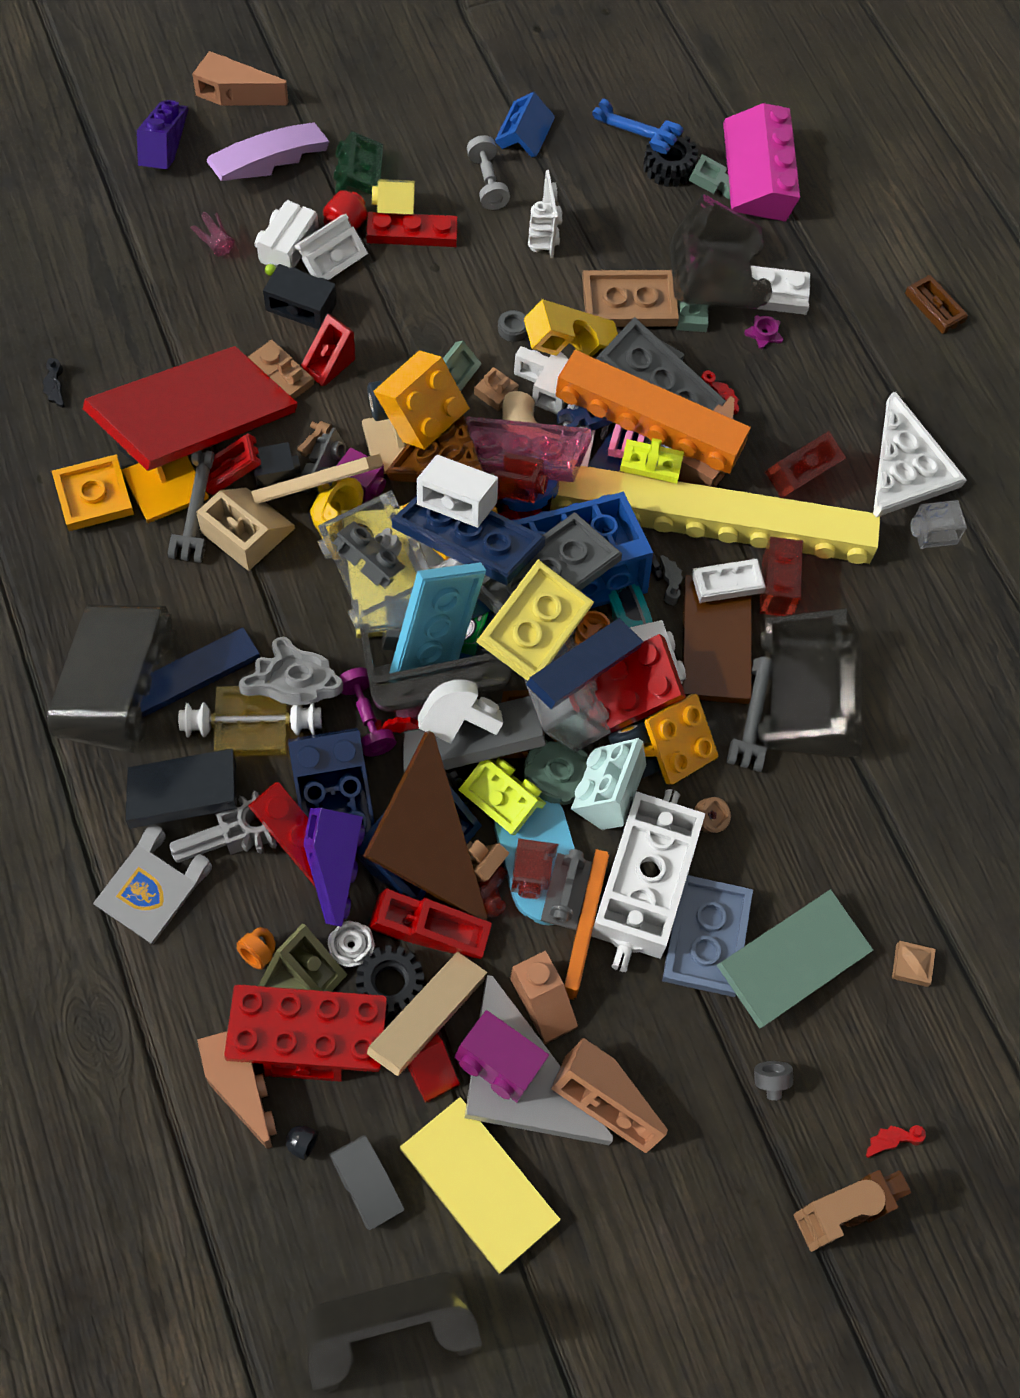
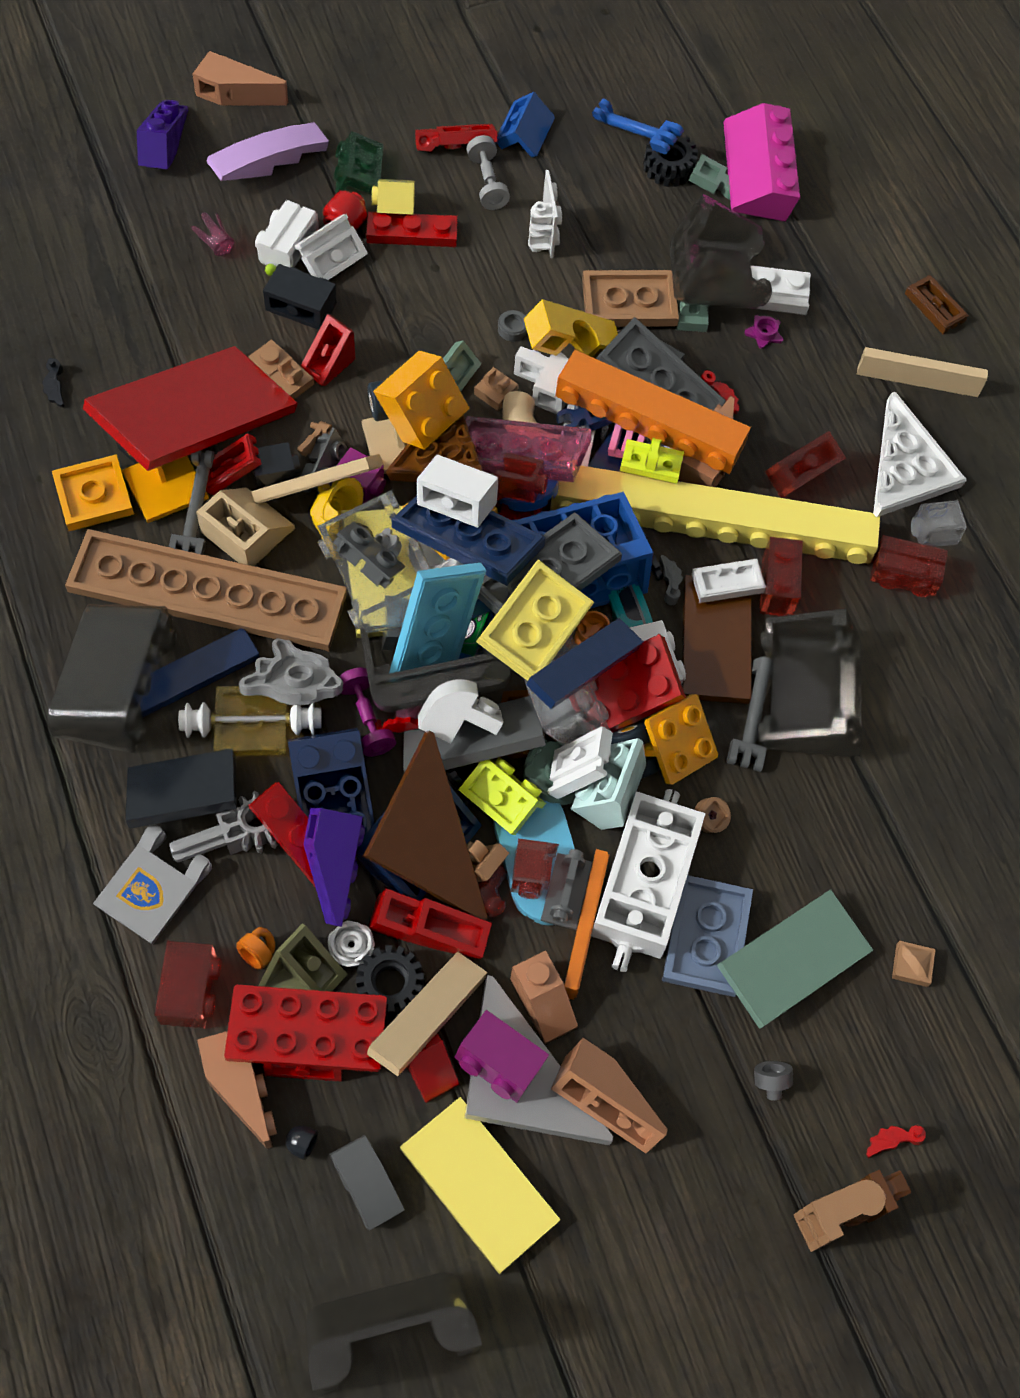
none -> medium nougat plate [65,529,347,651]
none -> clear red brick [155,941,221,1029]
none -> red hinge [415,124,497,152]
none -> white plate [547,726,613,799]
none -> tan tile [857,347,988,397]
none -> clear red brick [870,535,948,597]

